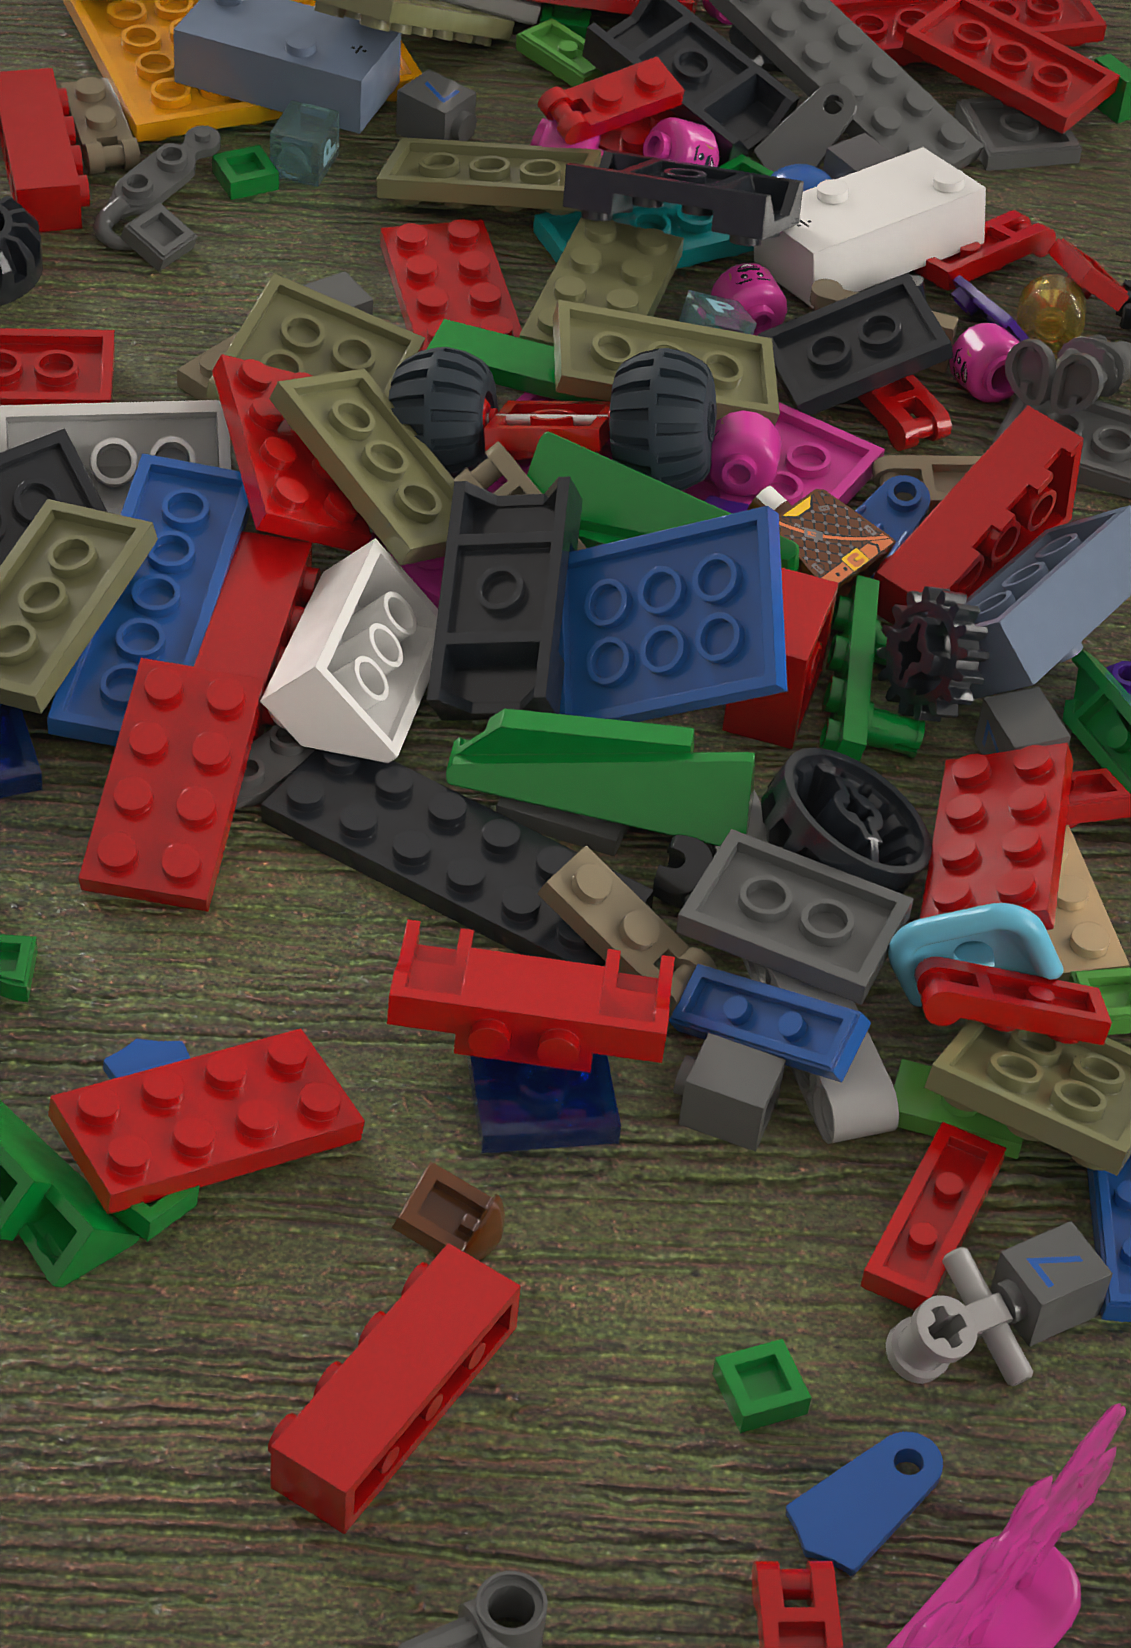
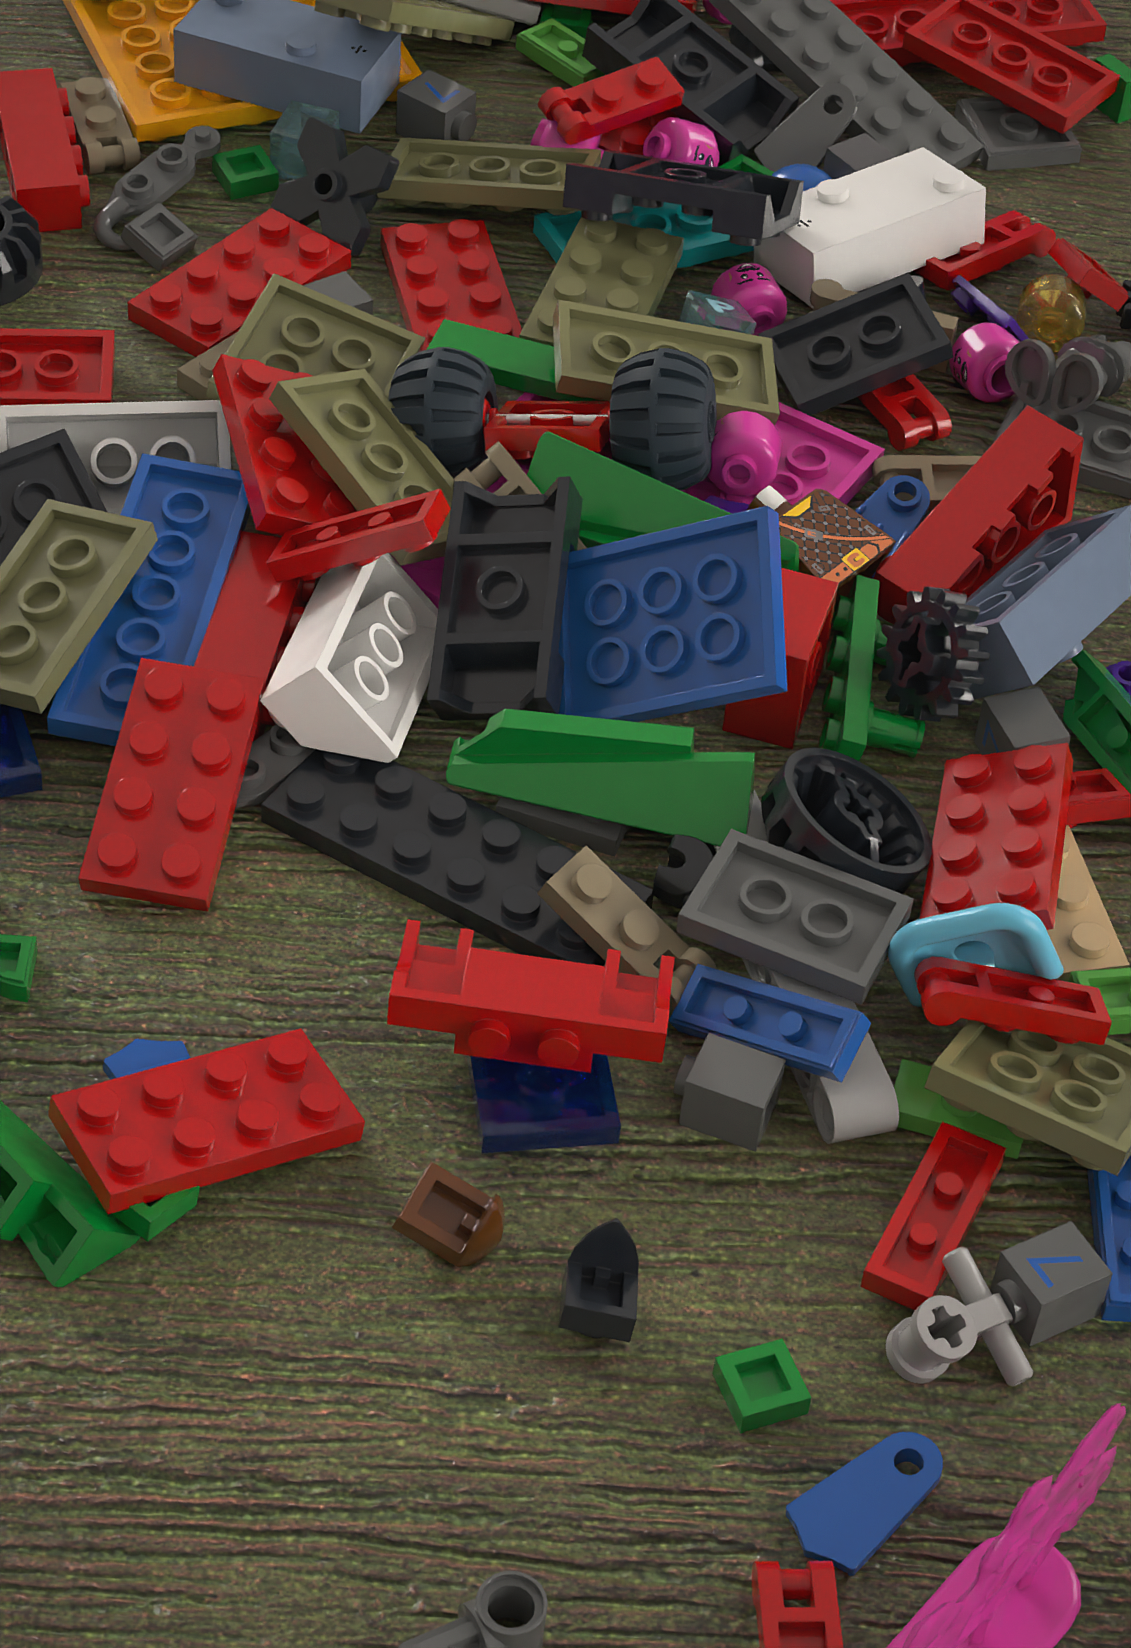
red brick [268,1243,521,1534] -> none
none -> red plate [127,208,351,357]
none -> red plate [266,488,451,583]
none -> black plant [270,118,399,257]
none -> black plate [558,1218,639,1343]

